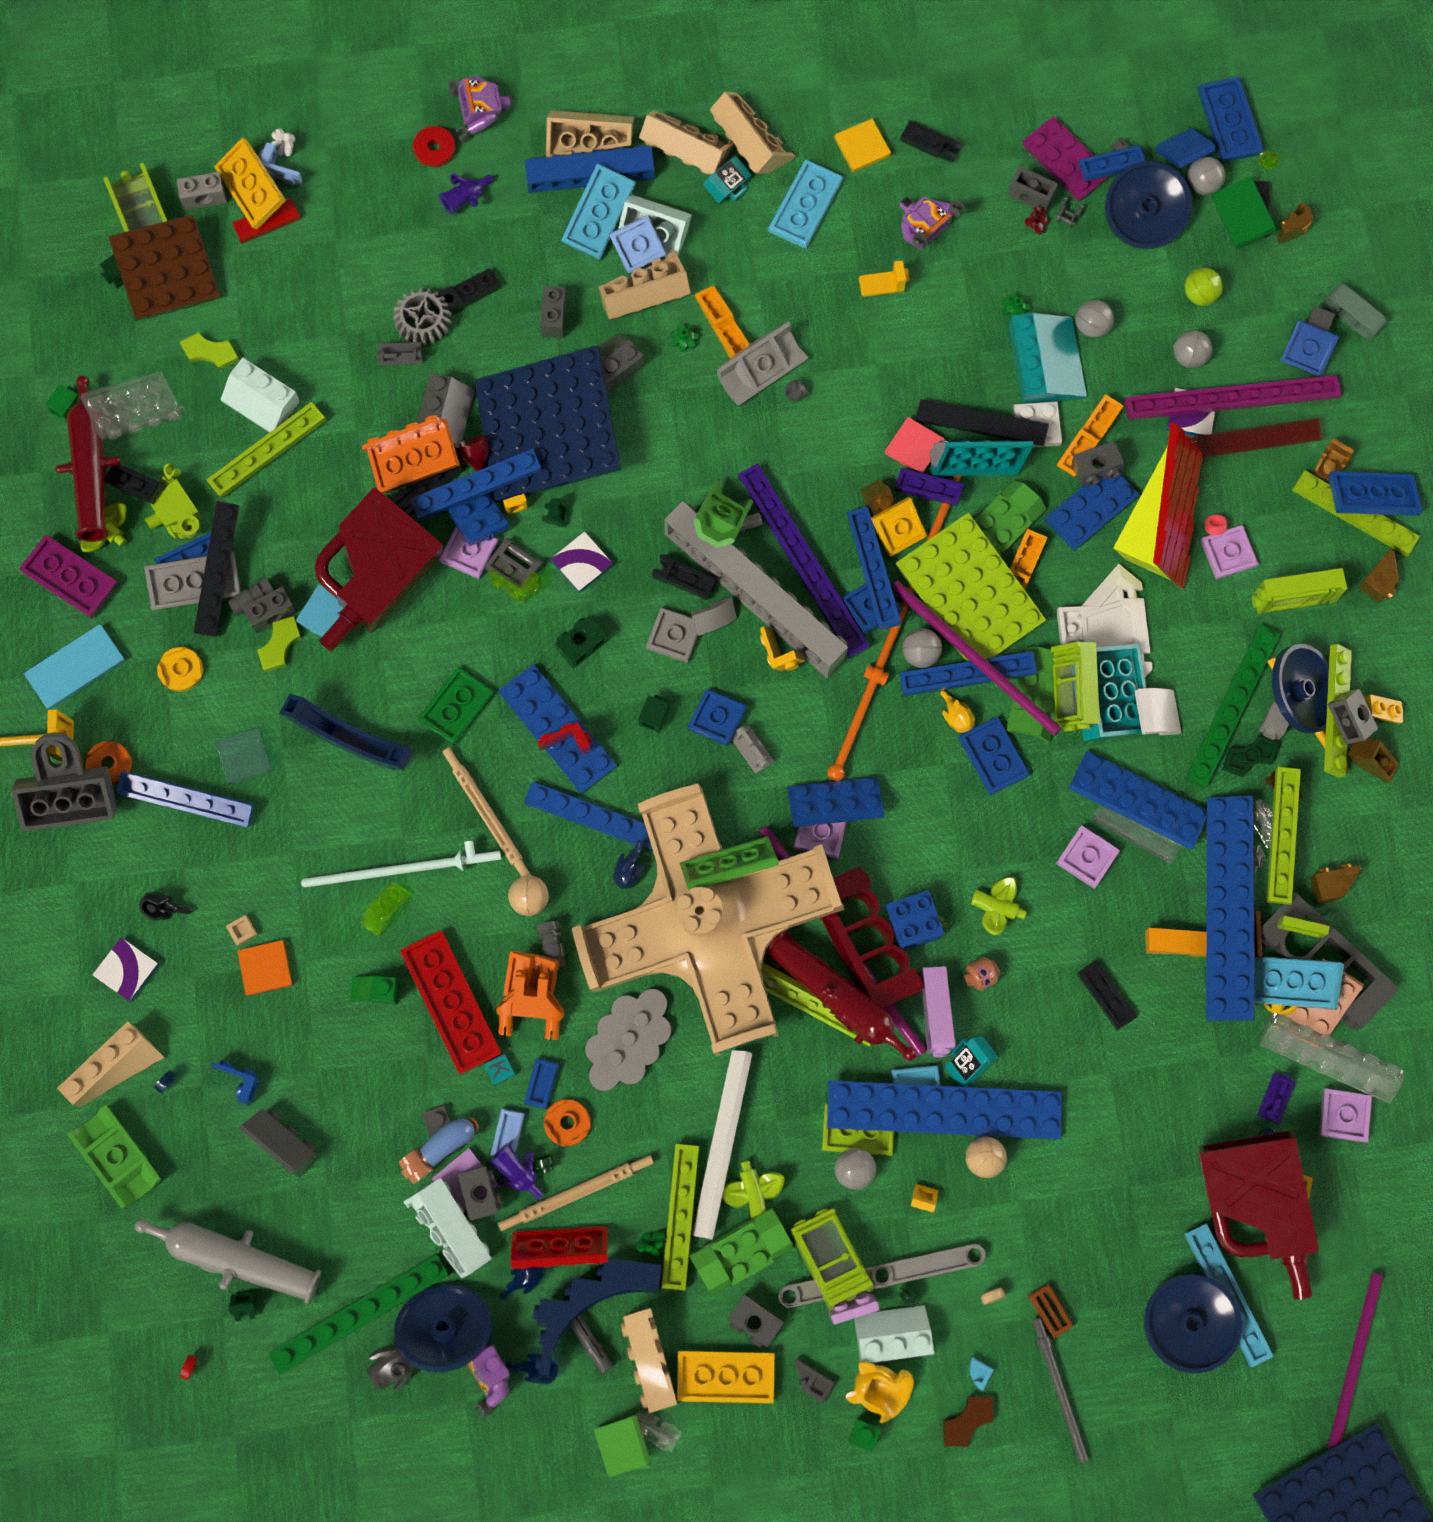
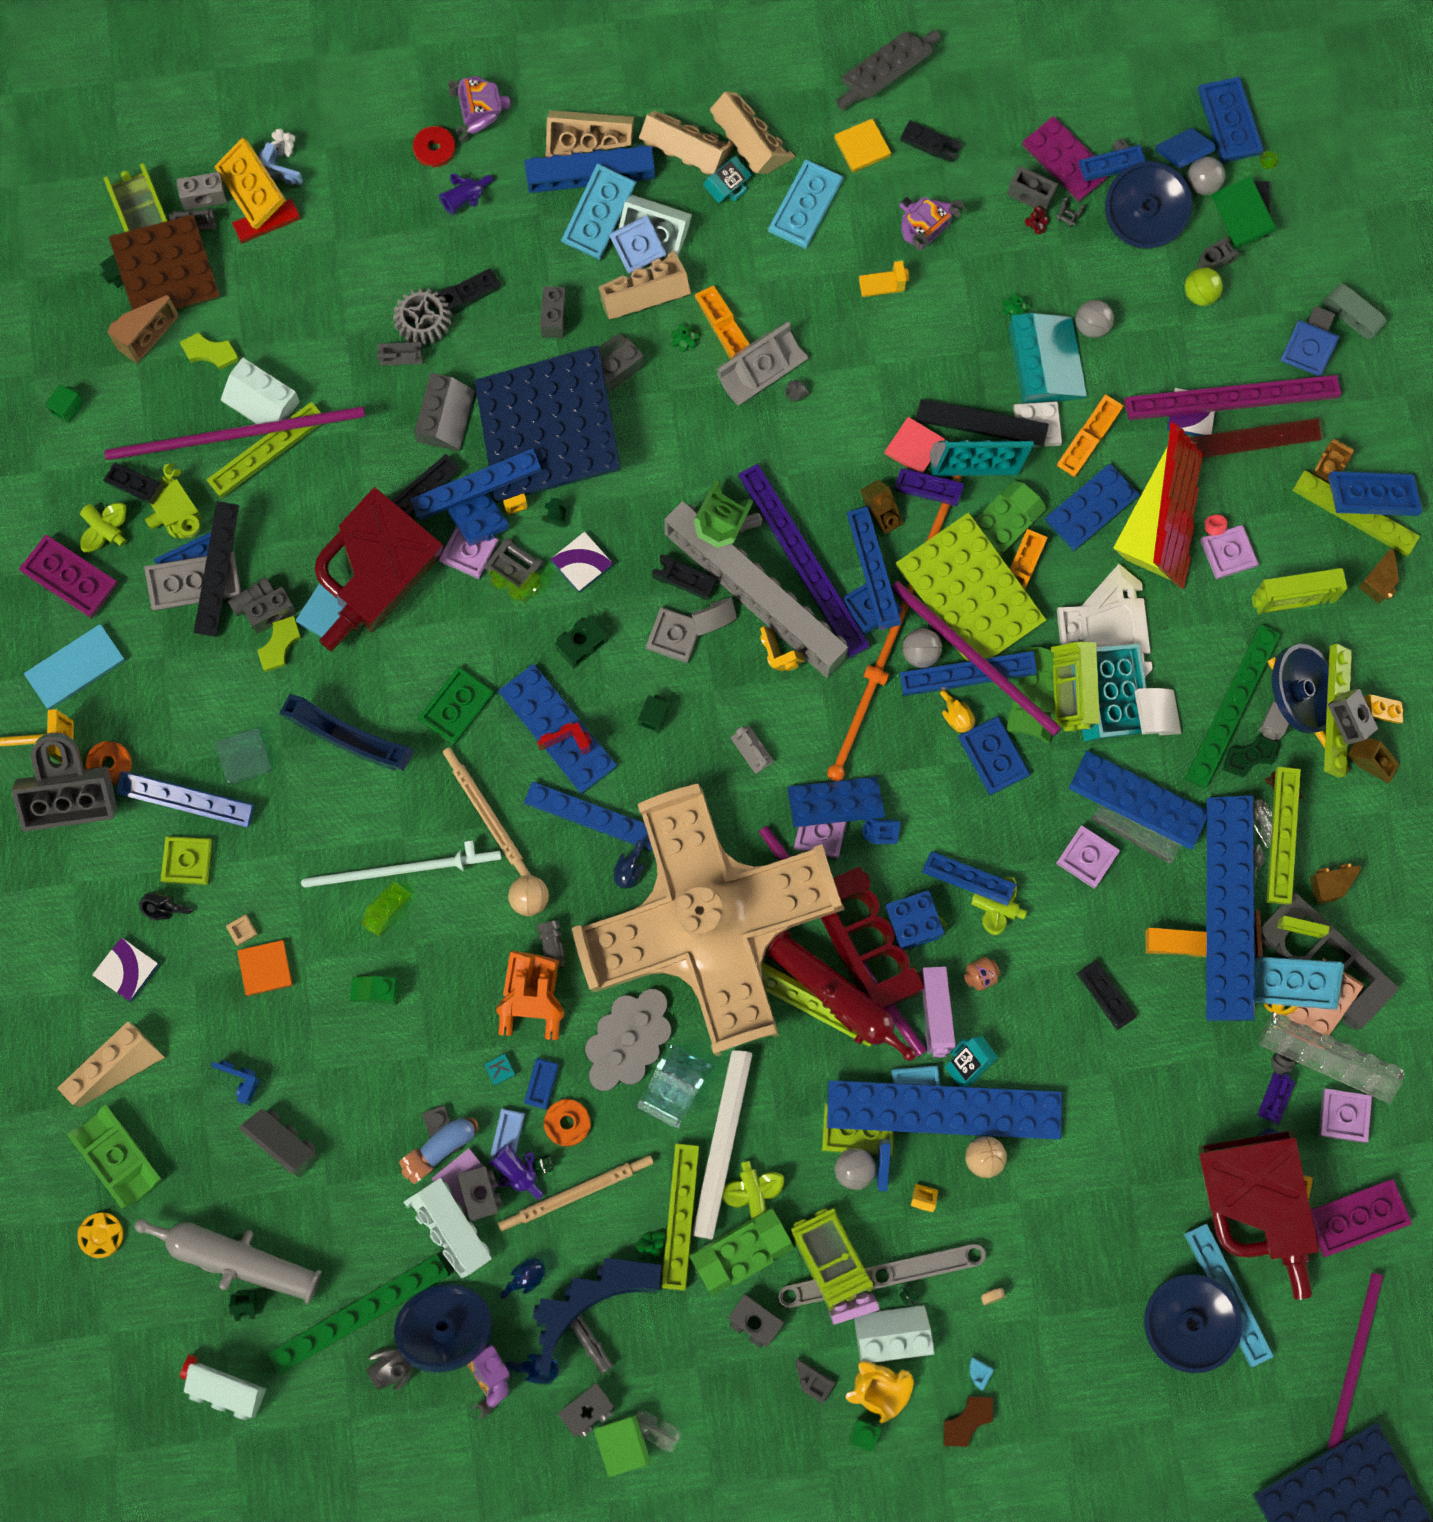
dark red piece [55,375,121,542] -> none
clear bracket [80,372,185,440] -> none
tile [154,1070,176,1093] -> none
yellow tile [157,647,203,692] -> none
orange bracket [362,415,460,494] -> none
red plate [400,930,502,1075] -> none
dark red helmet [455,436,489,472] -> none
red plate [511,1226,608,1269] -> none
tan wedge [620,1308,677,1413] -> none
yellow plate [677,1351,774,1403] -> none
bright green tile [680,837,779,890] -> none
blue tile [687,689,748,747] -> none
yellow tile [871,497,927,557] -> none
dark orange tile [1028,1284,1074,1339] -> none
dark grey bar [1032,1318,1089,1463] -> none
dark grey brick [1072,441,1124,487] -> none
light grey piece [1173,330,1212,368] -> none
pearl gold hand [1277,201,1314,244] -> none
none -> yellow wheel [78,1213,124,1258]
none -> magenta piece [105,406,366,460]
none -> medium nougat slope [107,295,179,364]
none -> lime tile [160,836,213,885]
none -> dark grey hinge [169,208,216,230]
none -> light aqua slope [184,1363,267,1421]
none -> dark grey brick [558,1383,615,1438]
none -> clear light blue bracket [637,1045,712,1129]
none -> dark grey plate [836,29,941,111]
none -> blue bracket [862,819,901,844]
none -> blue tile [877,1139,891,1191]
none -> blue tile [922,851,1017,906]
none -> dark grey piece [1197,237,1241,271]
none -> dark grey plate [1271,1050,1295,1075]
none -> magenta plate [1311,1179,1412,1257]

